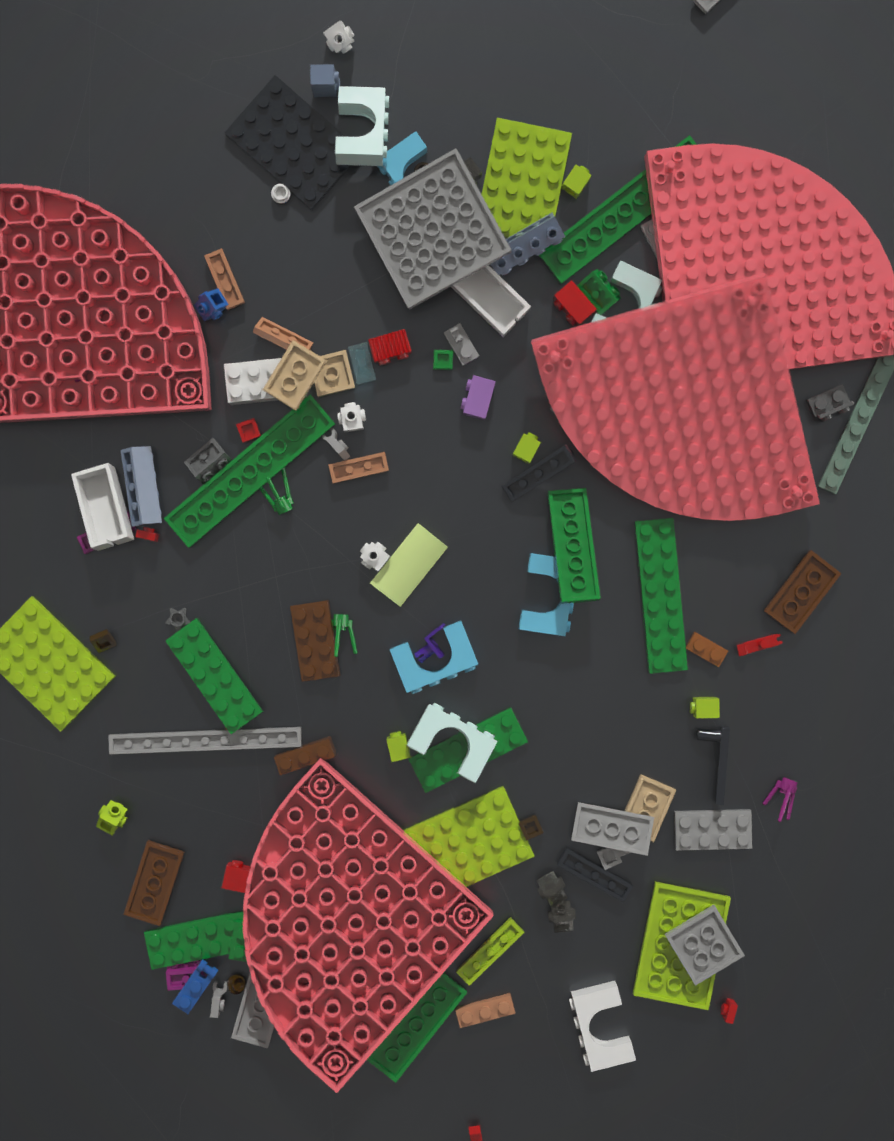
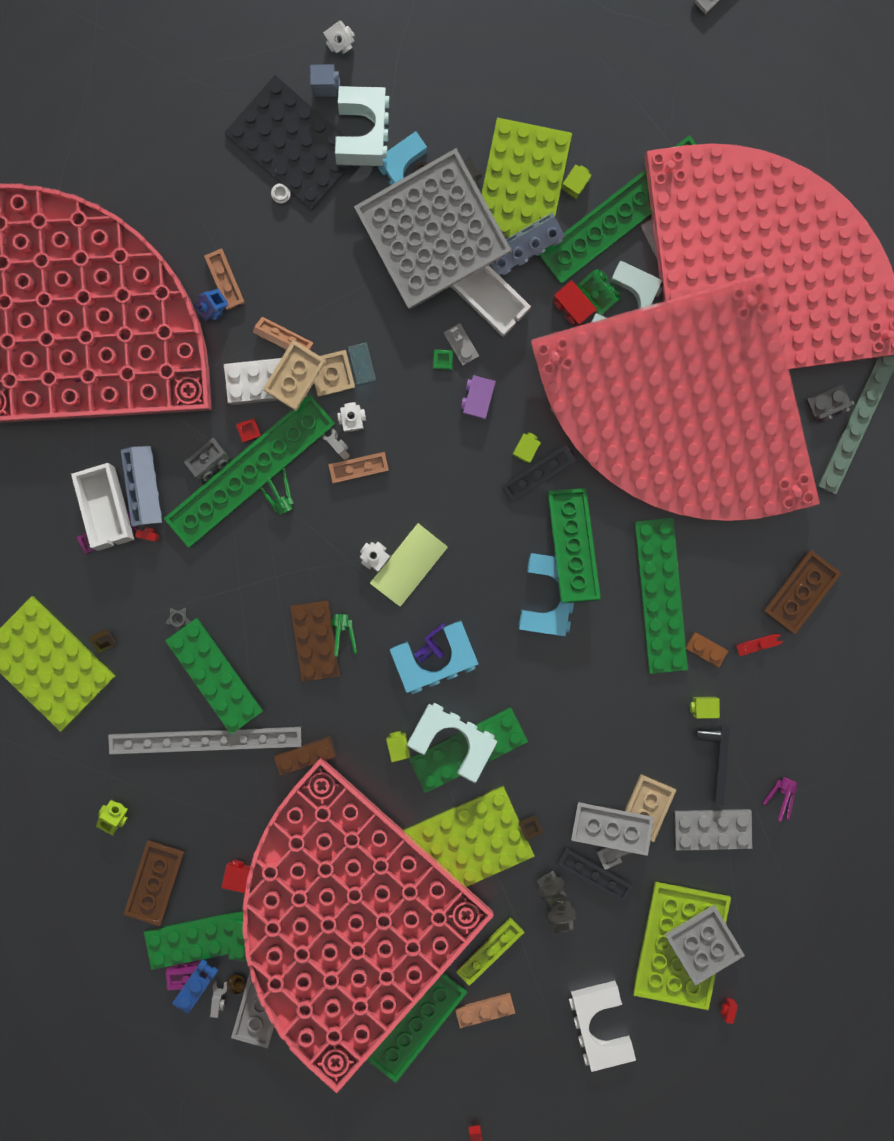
red brick [368,329,412,366] -> none

